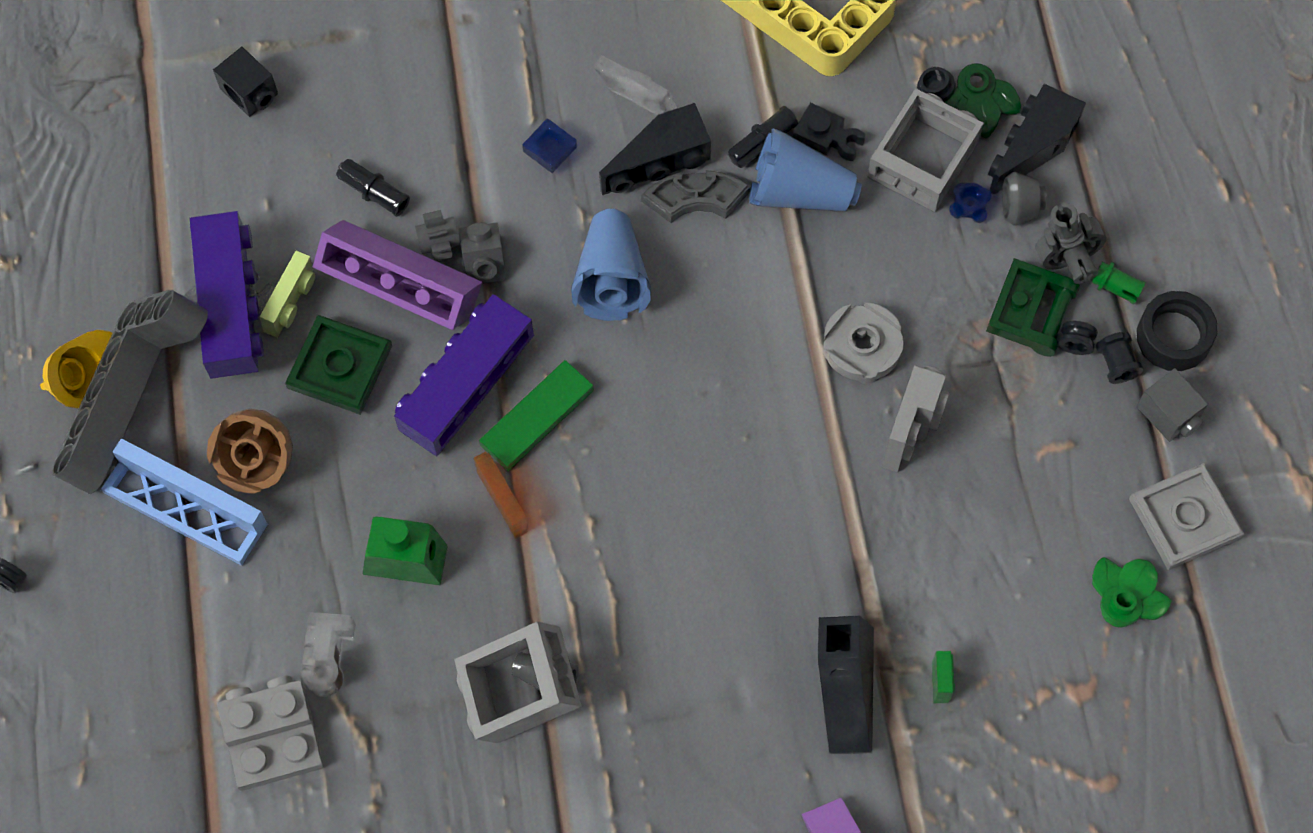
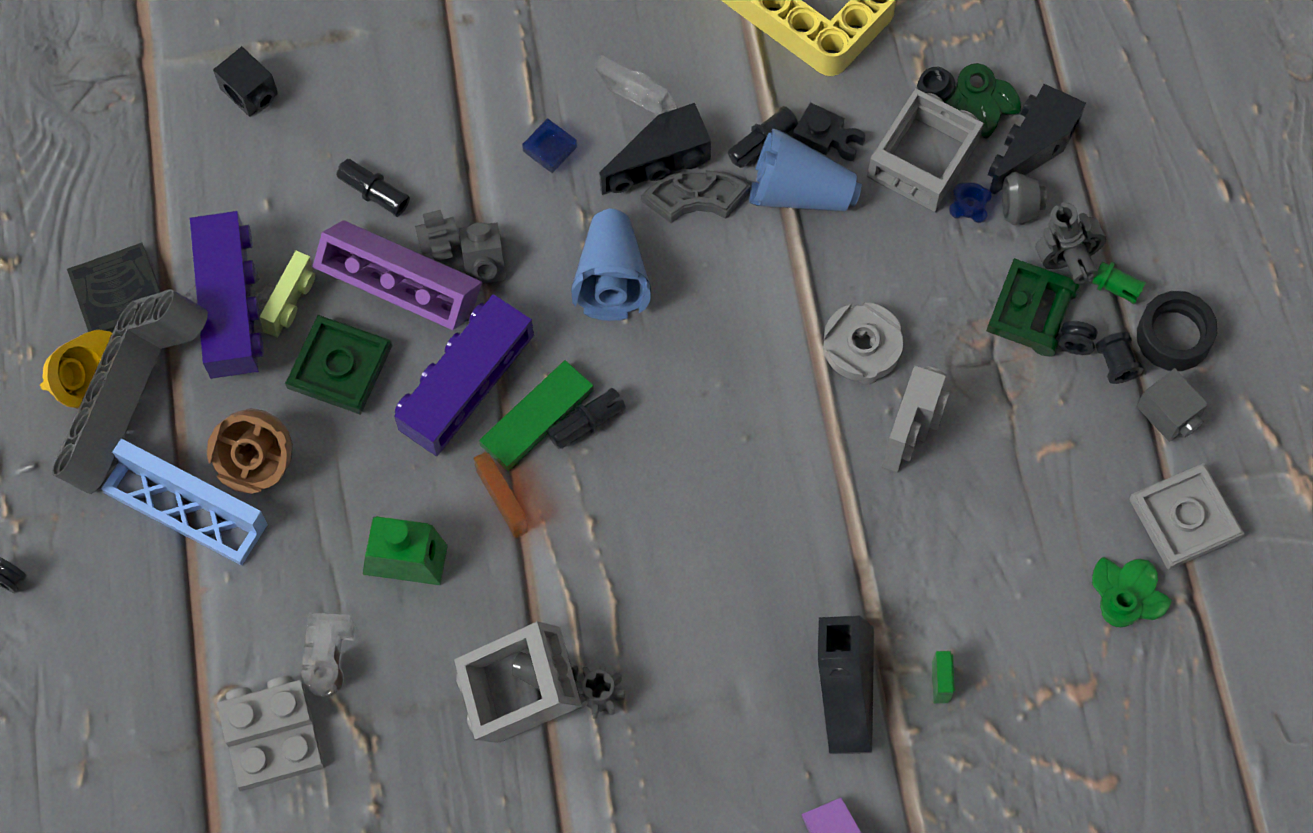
none -> tile [67,243,160,333]
none -> black axle [548,388,626,449]
none -> dark grey gear [575,663,625,719]

